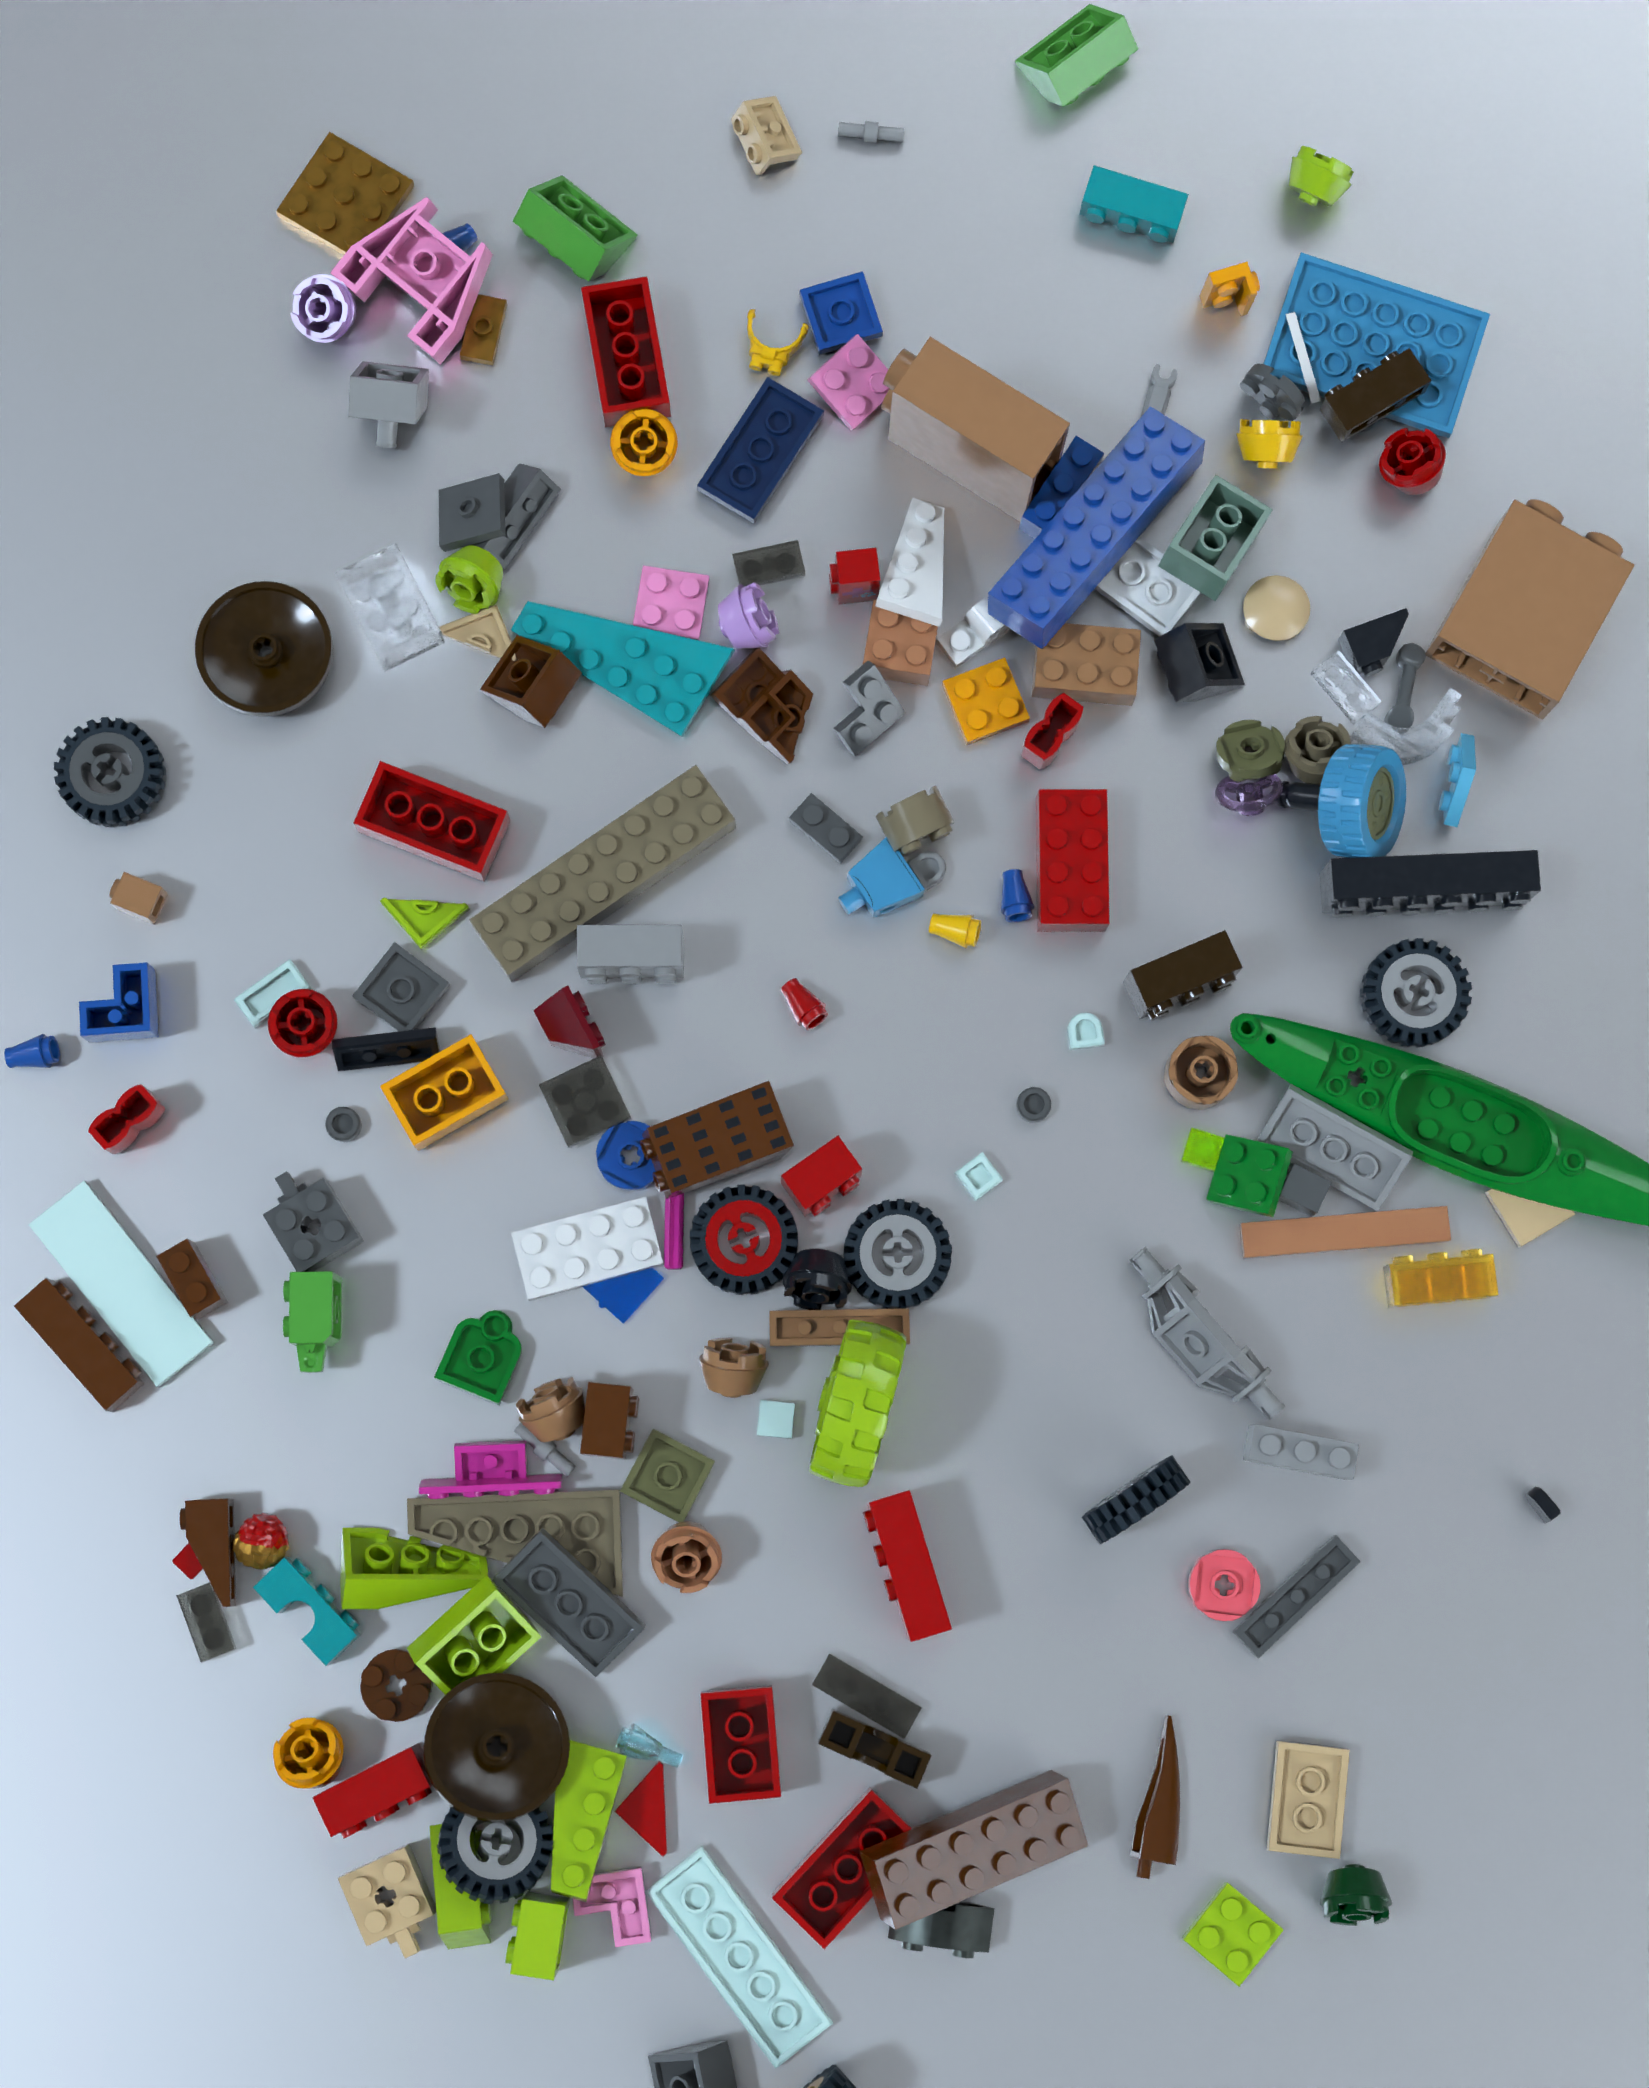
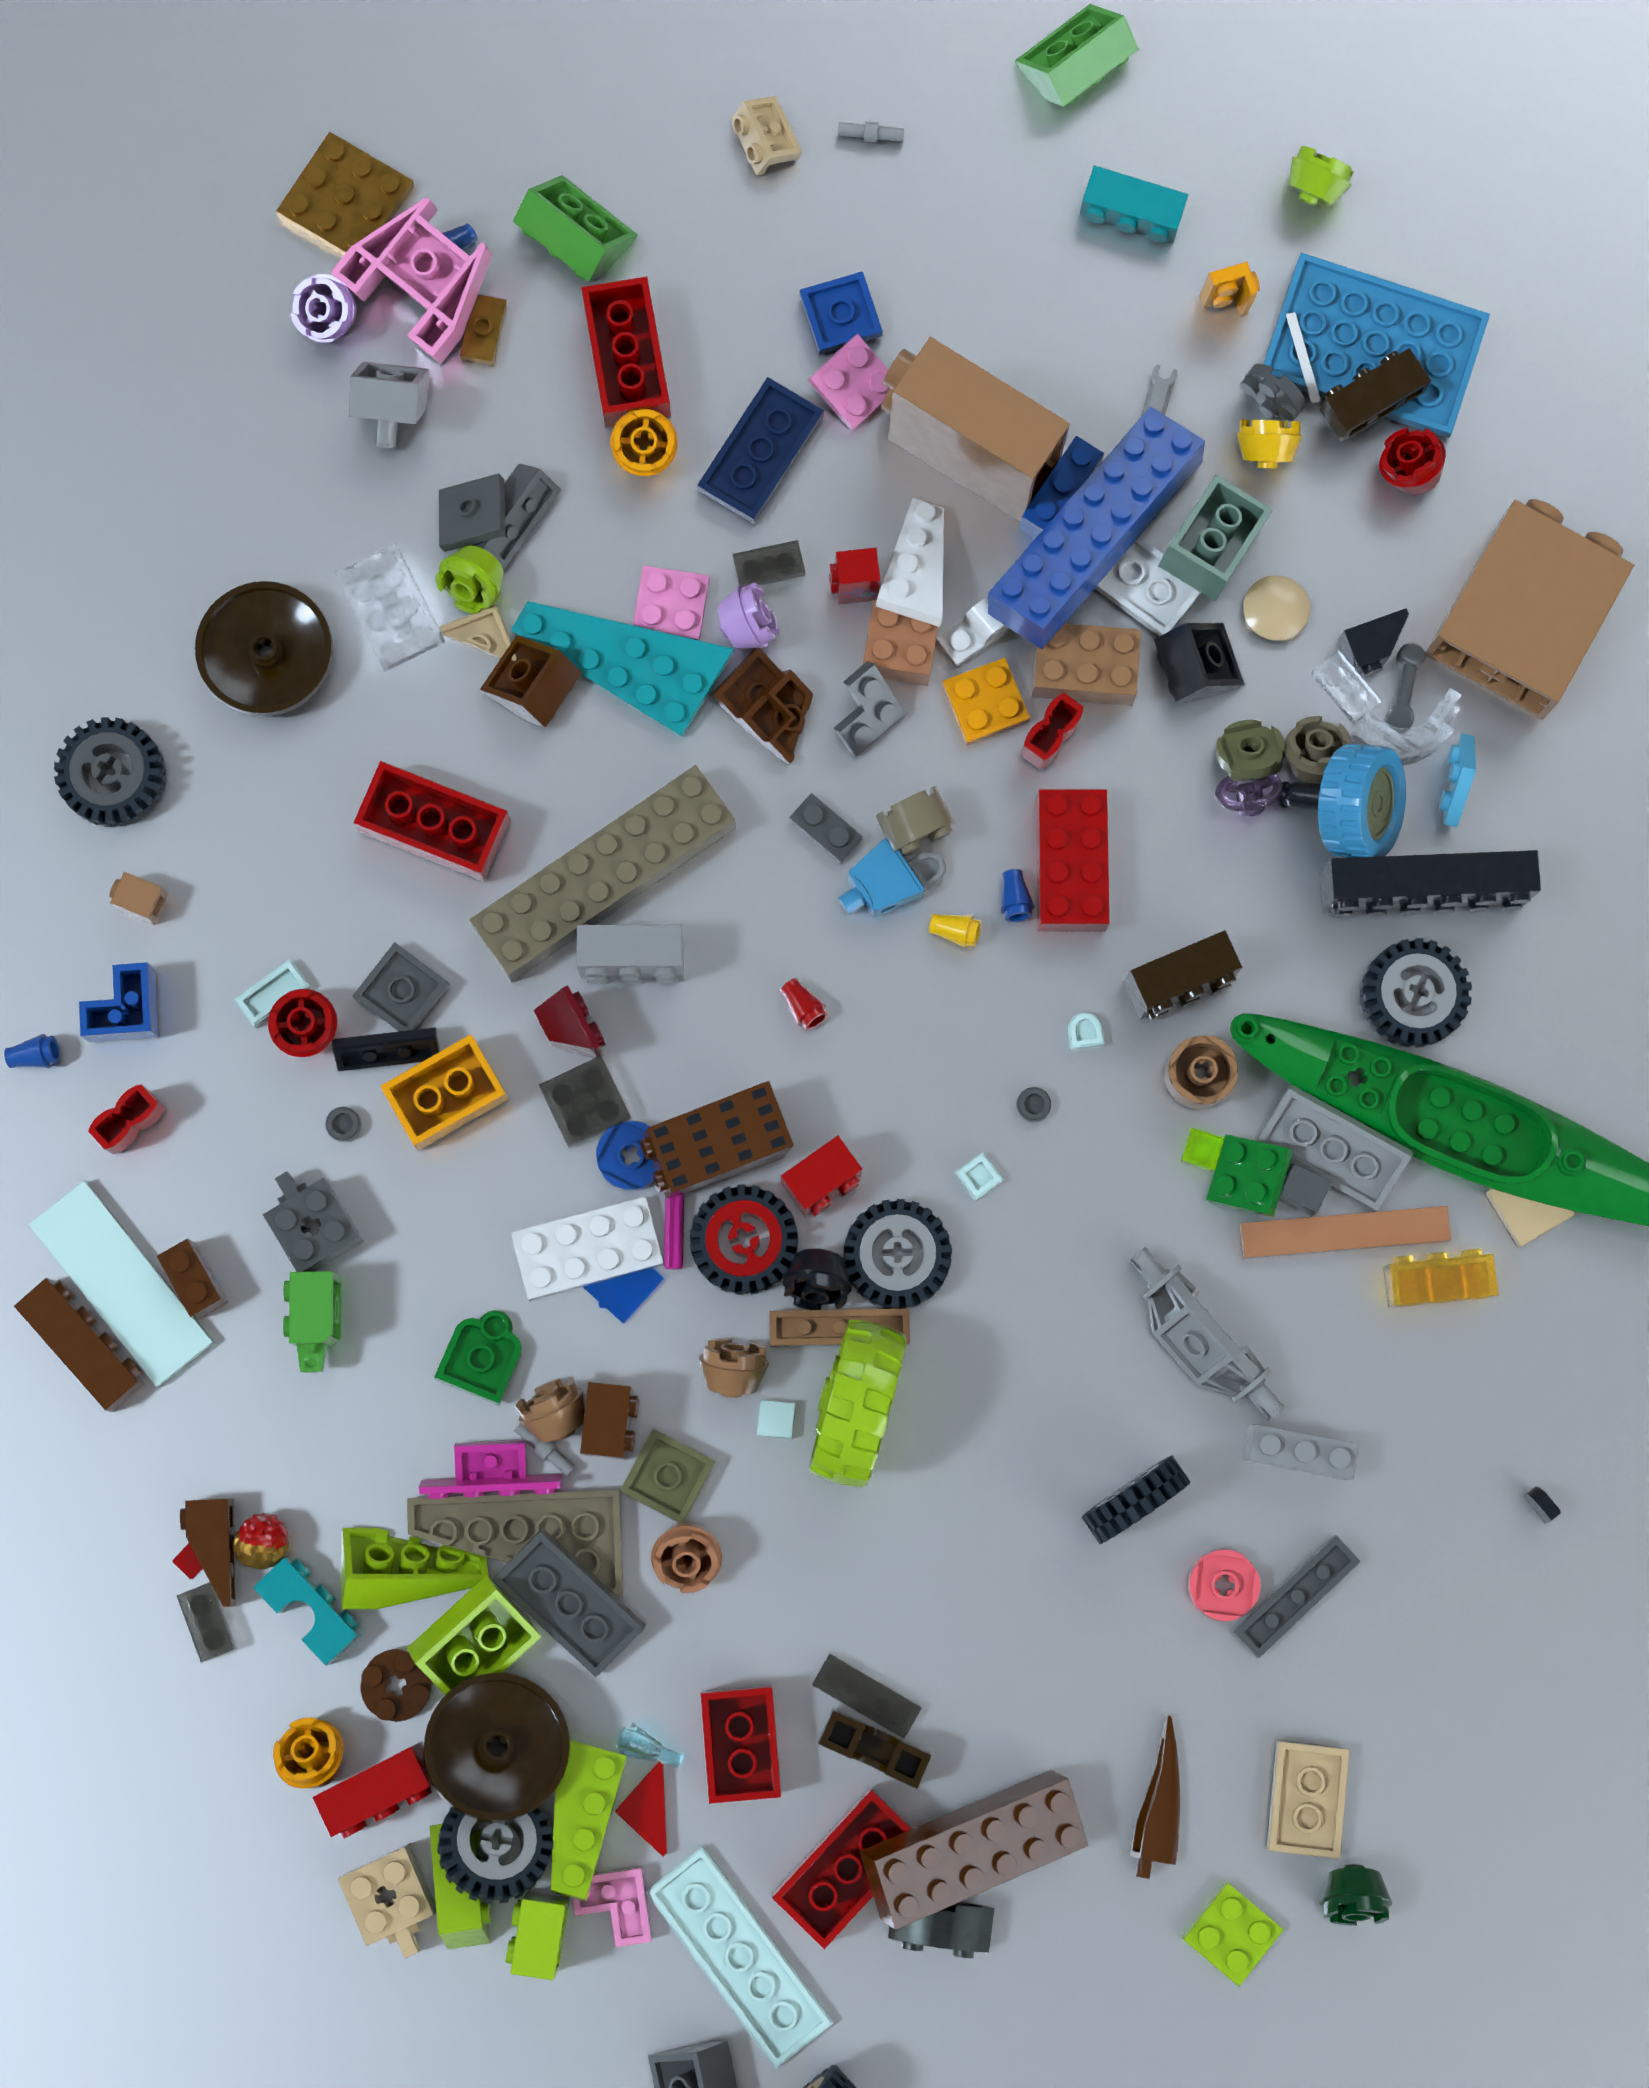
lime tile [380,898,470,950] -> none
yellow helmet [747,309,809,376] -> none
red brick [863,1490,952,1642] -> none

